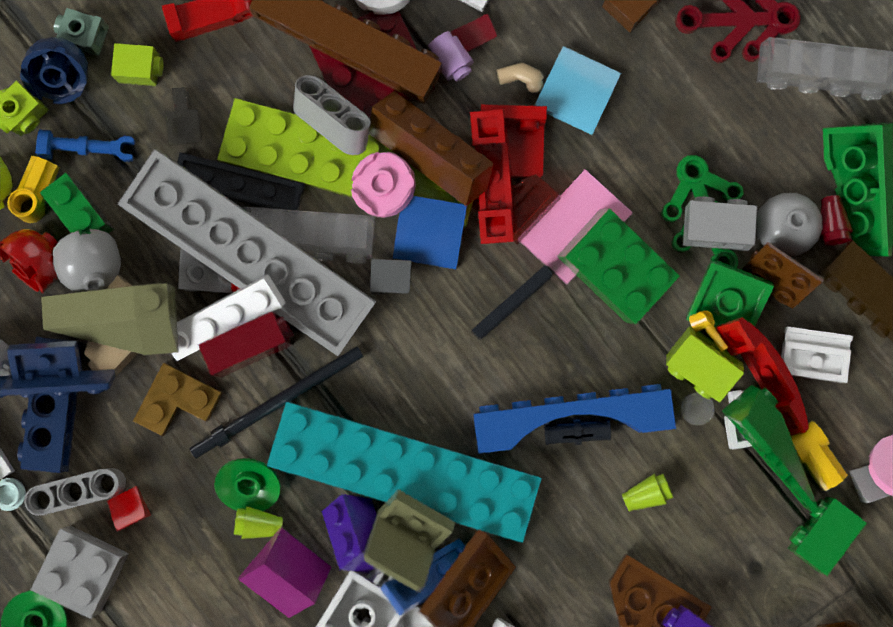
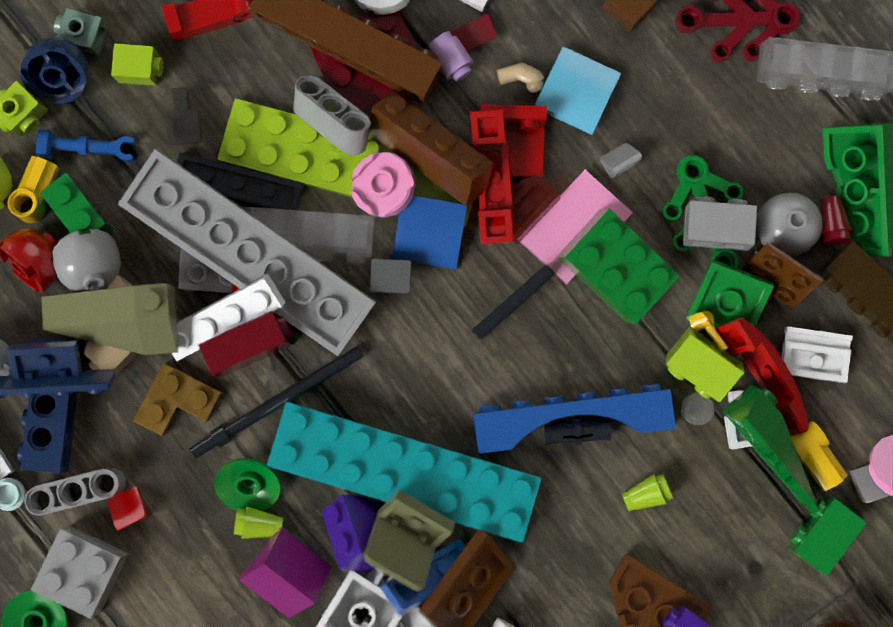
none -> light grey slope [600,143,642,178]

